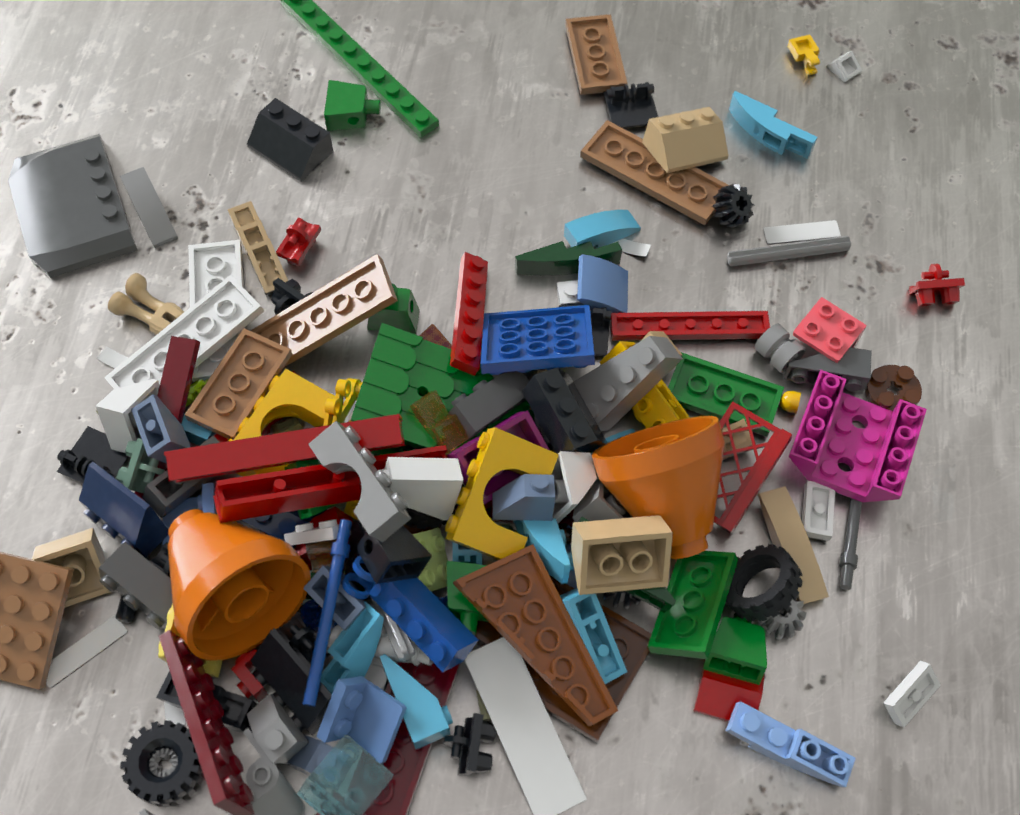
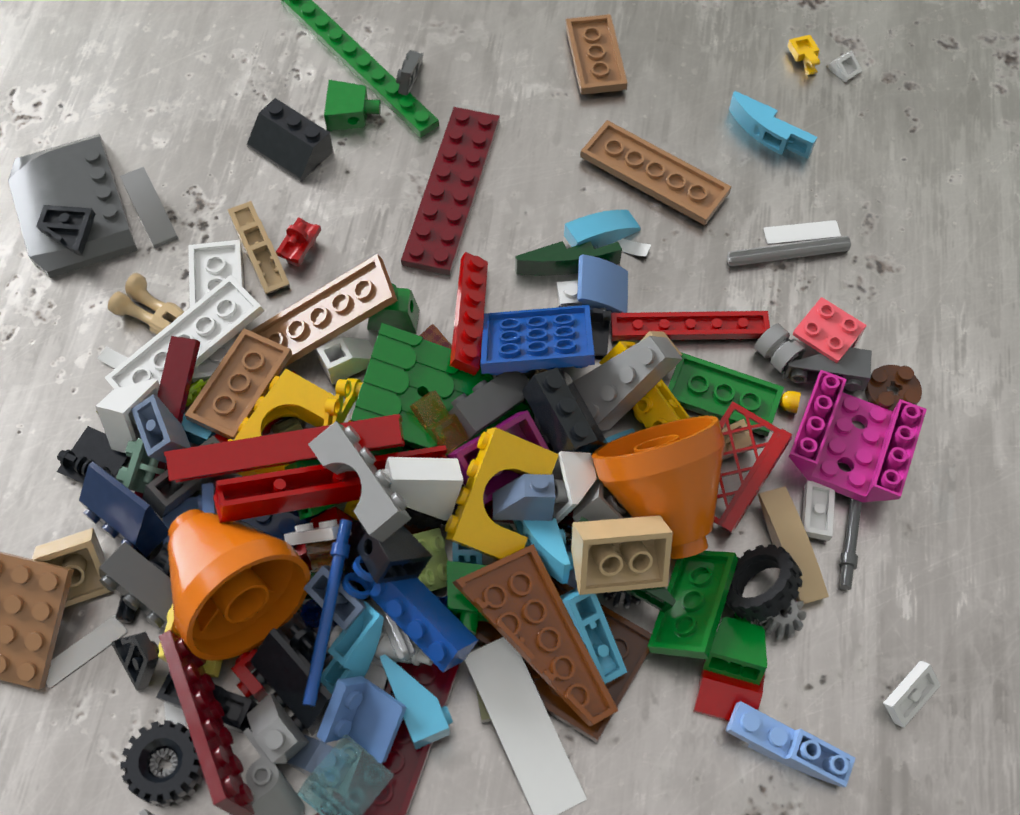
black hips [271,278,313,315] -> none
black hips [443,713,496,776] -> none
black hinge [604,82,658,128] -> none
tan slope [642,107,729,173] -> none
black gear [711,184,755,228] -> none
red hips [909,264,965,307] -> none
none -> black wing [36,205,96,256]
none -> black wing [111,632,159,691]
none -> white slope [316,337,373,385]
none -> dark grey hinge [396,50,424,95]
none -> dark red plate [401,107,500,276]

